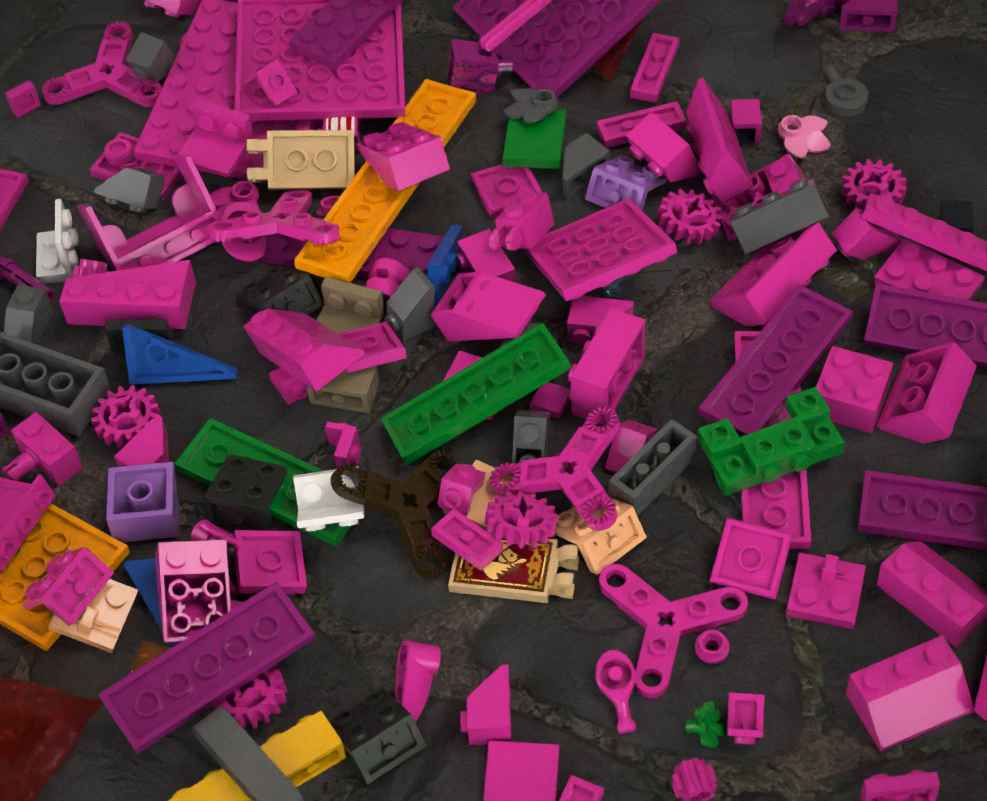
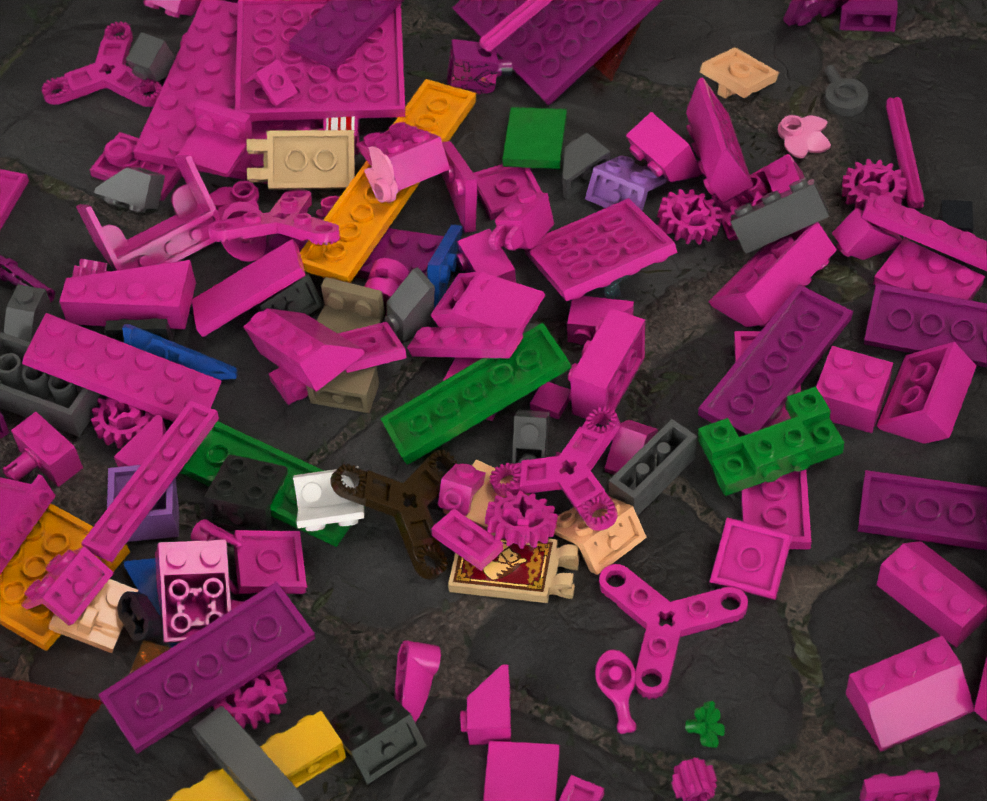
dark pink plate [5,80,41,119] -> none
white bracket [36,199,79,284] -> none
dark pink bracket [325,422,361,469] -> none
dark grey plate [503,88,558,123] -> none
dark pink plate [597,101,687,148] -> none
dark pink plate [630,33,680,103] -> none
dark pink plate [695,630,729,664] -> none
dark pink bracket [727,693,765,745] -> none
dark pink panel [730,99,762,143] -> none
dark pink hinge [786,552,866,630] -> none
none -> dark pink plate [22,313,222,422]
none -> dark pink plate [81,400,219,562]
none -> black beam [117,591,162,644]
none -> dark pink tile [192,239,306,337]
none -> bright pink plate [364,146,398,203]
none -> dark pink plate [407,327,524,359]
none -> dark pink wing [441,141,477,233]
none -> light nougat hinge [700,47,779,99]
none -> dark pink axle [886,97,925,209]

